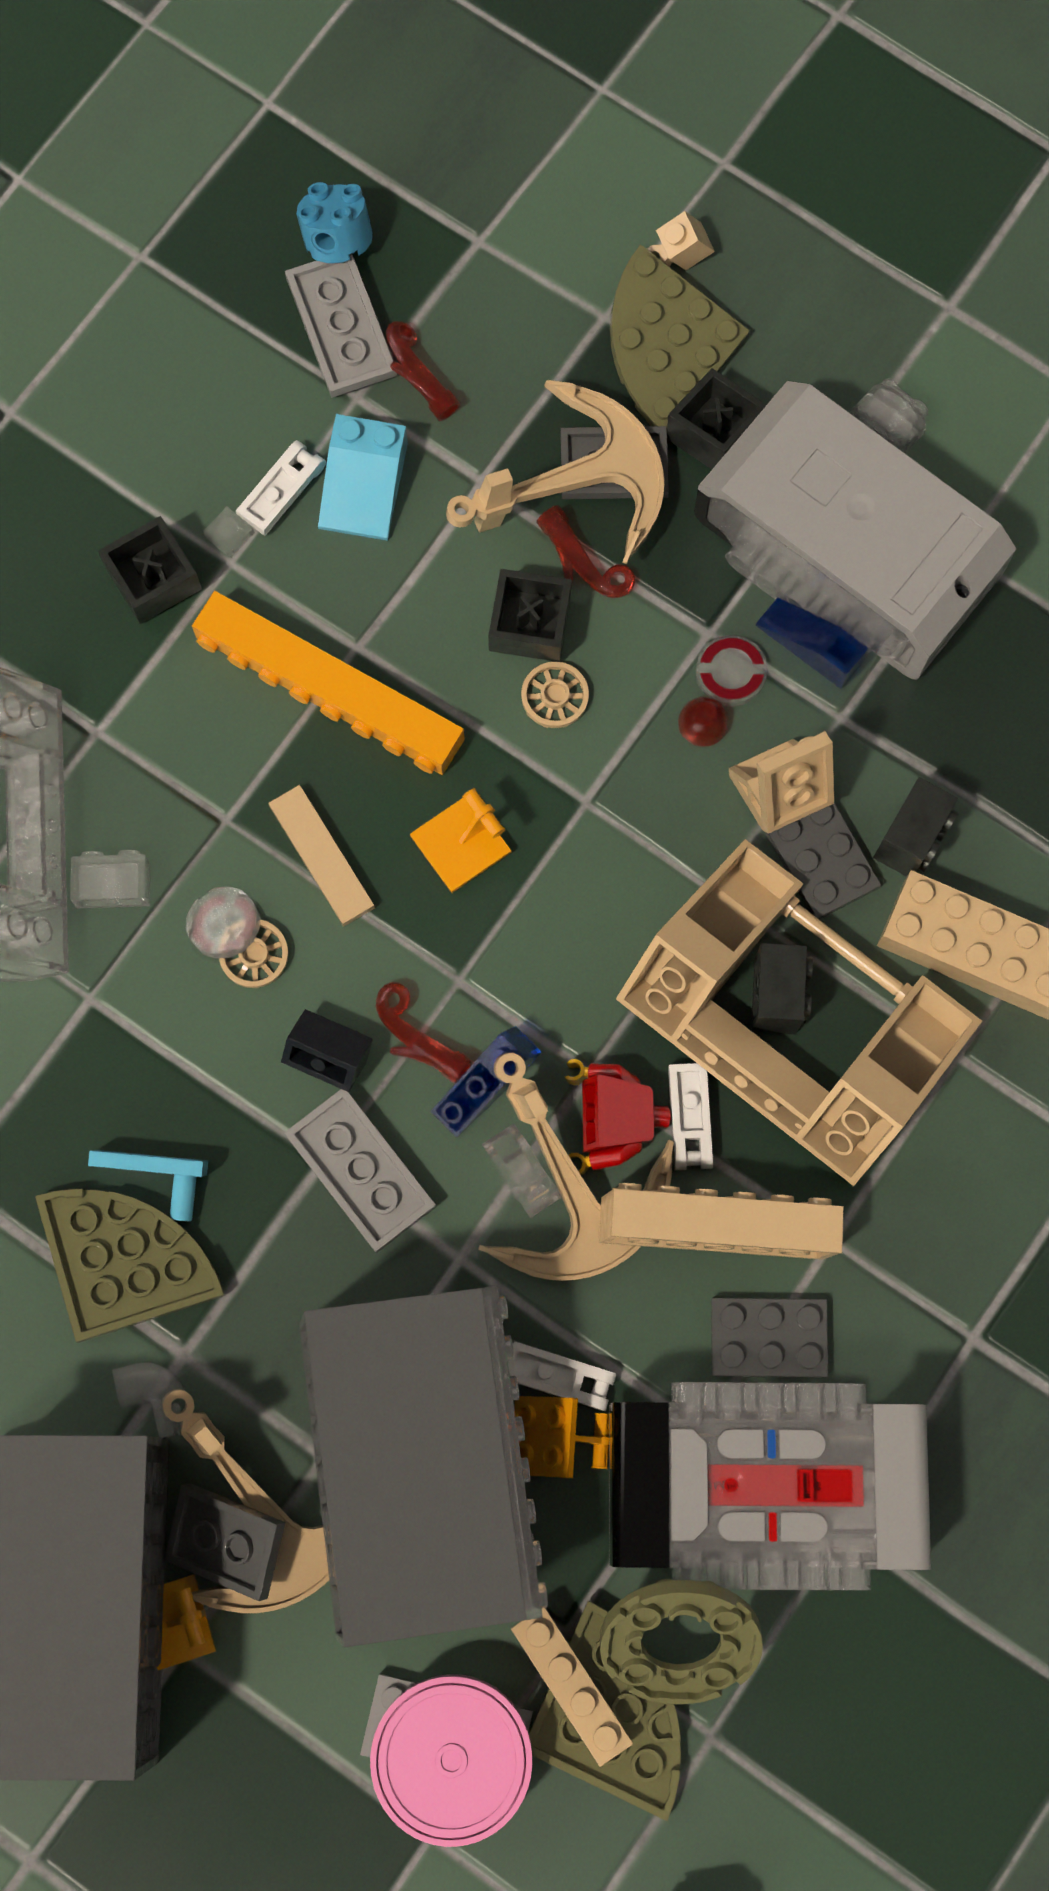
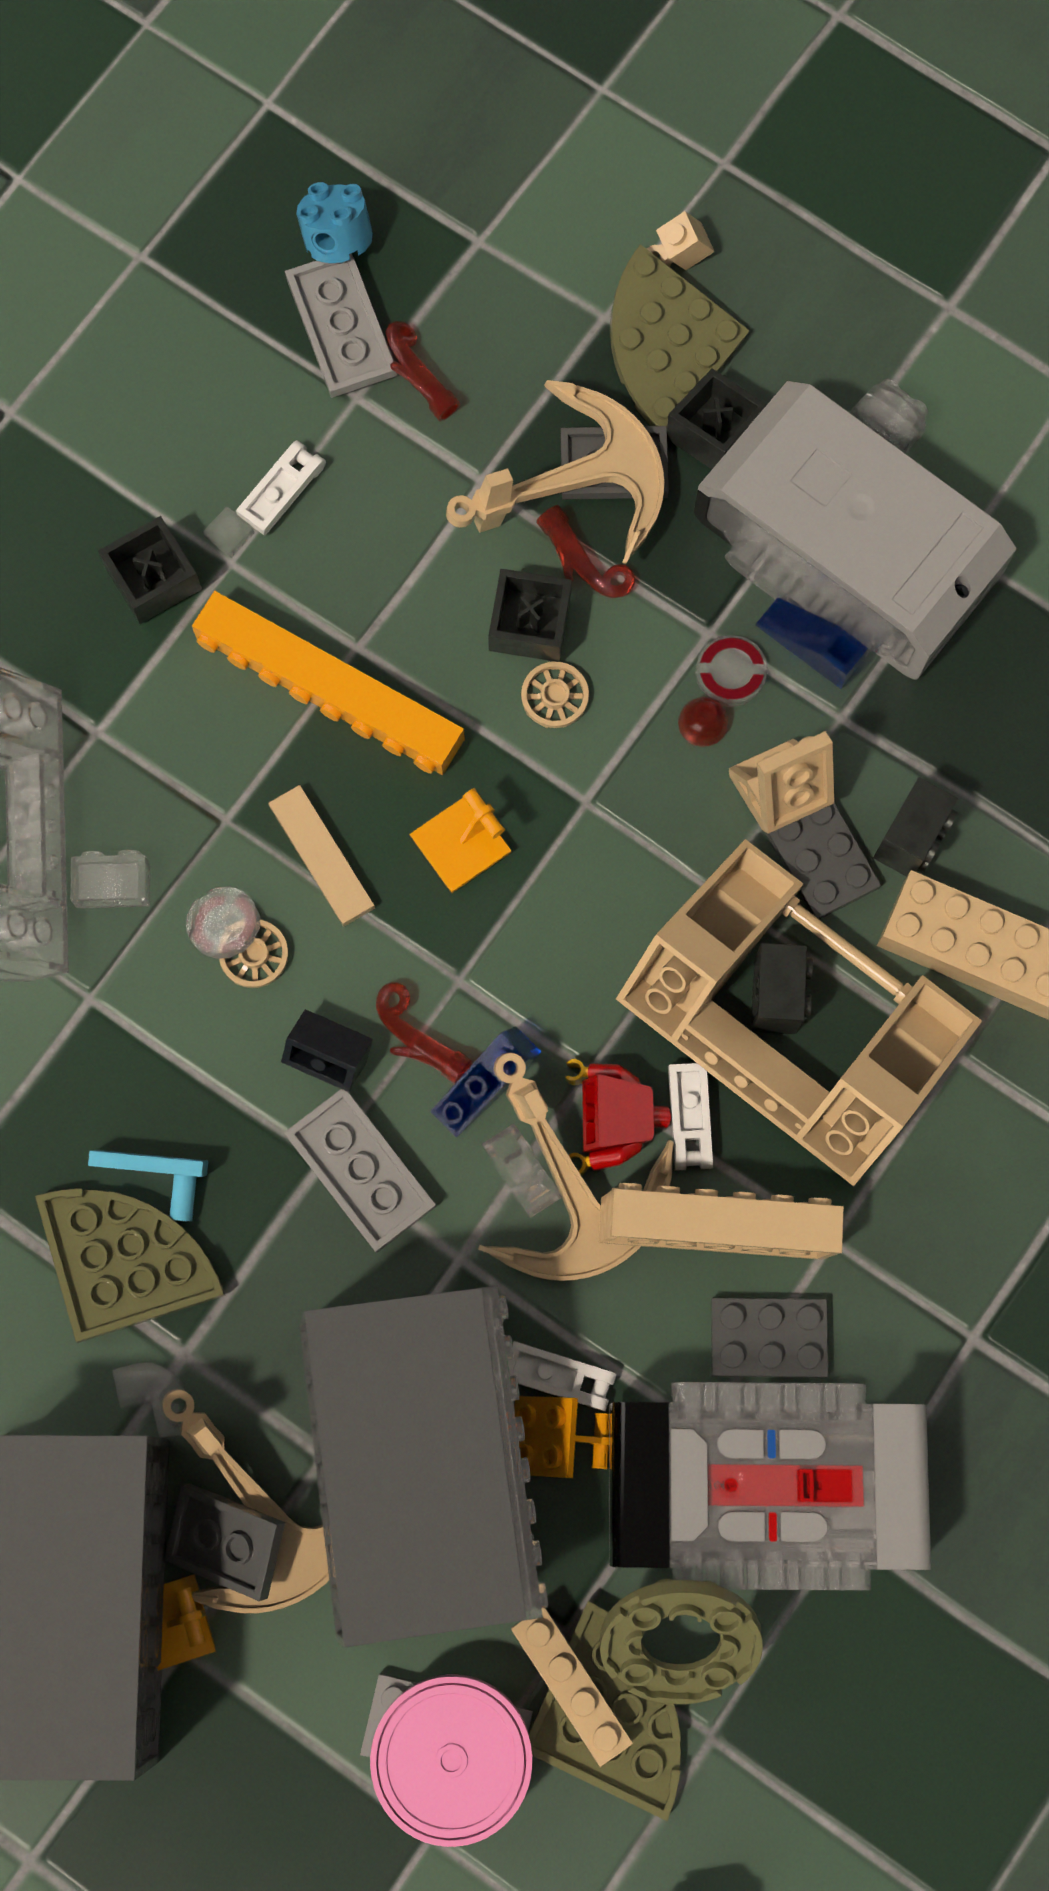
medium azure slope [318,414,408,541] -> none

